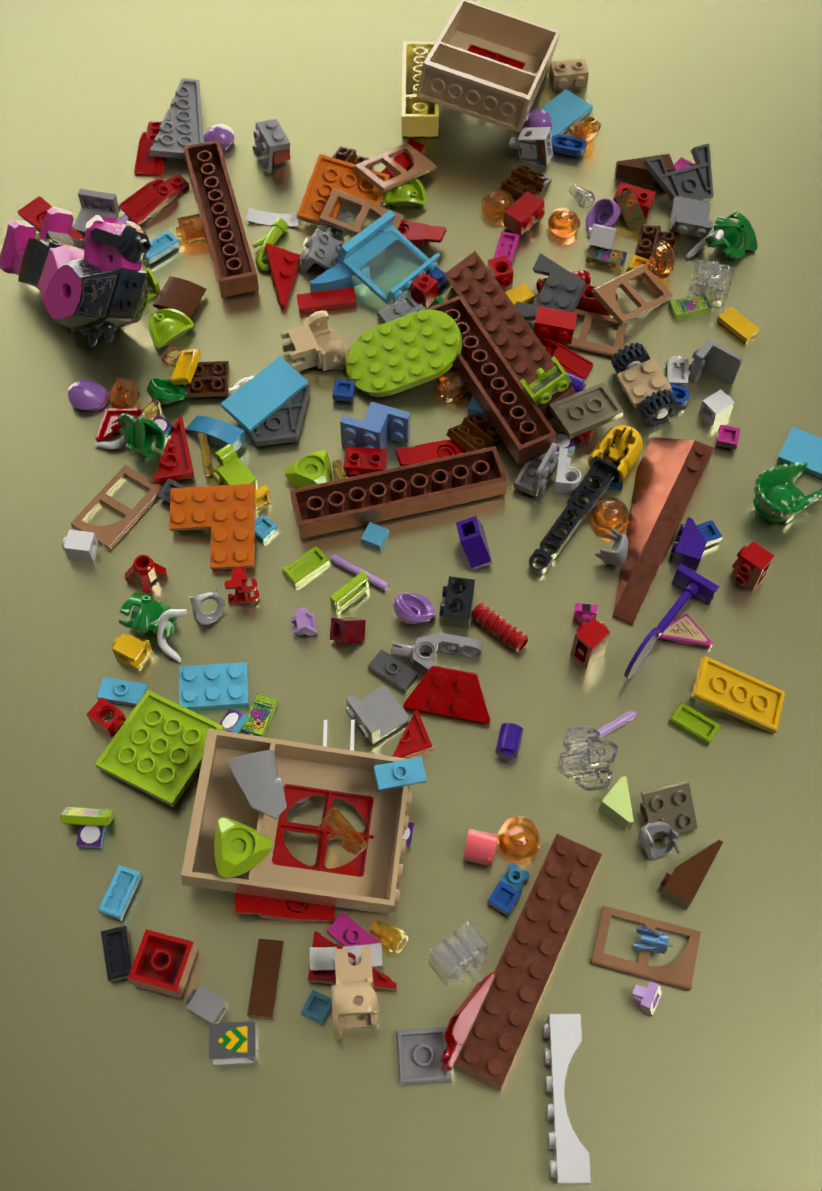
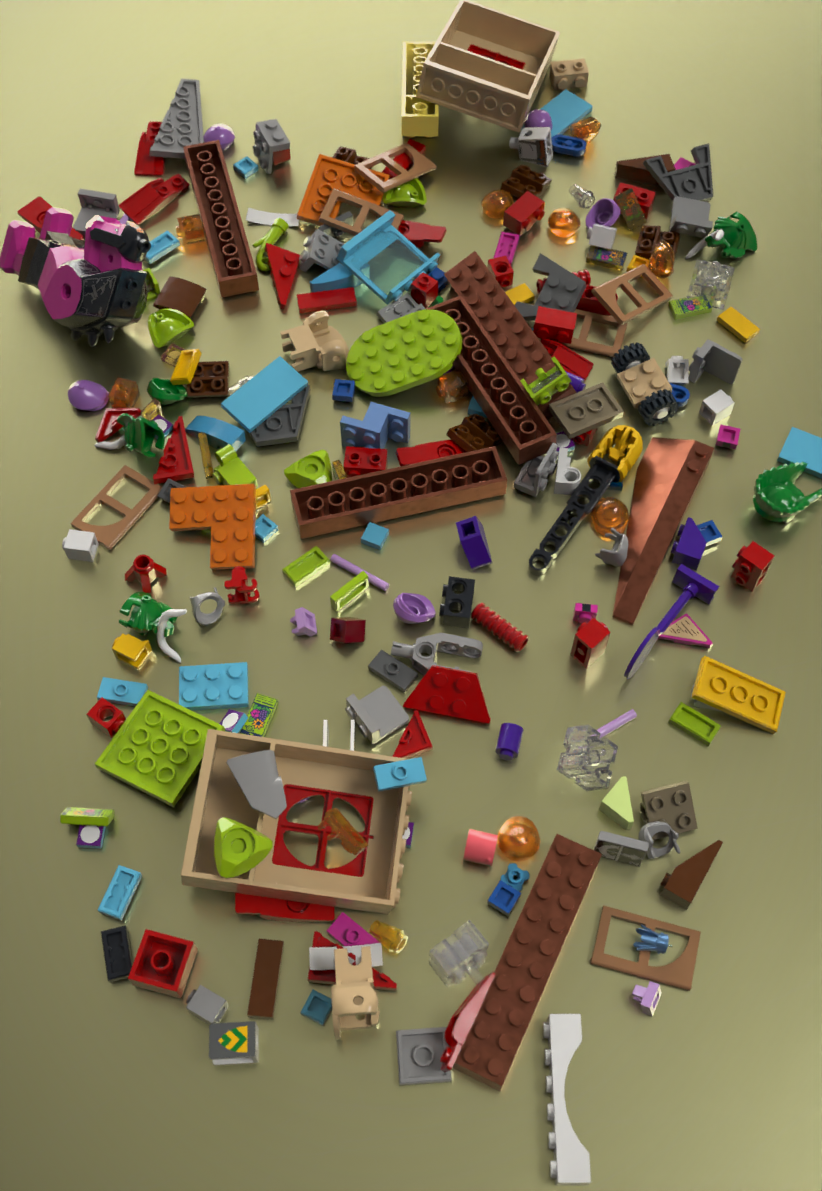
none -> medium azure tile [233,156,259,179]
none -> tile [593,831,649,867]

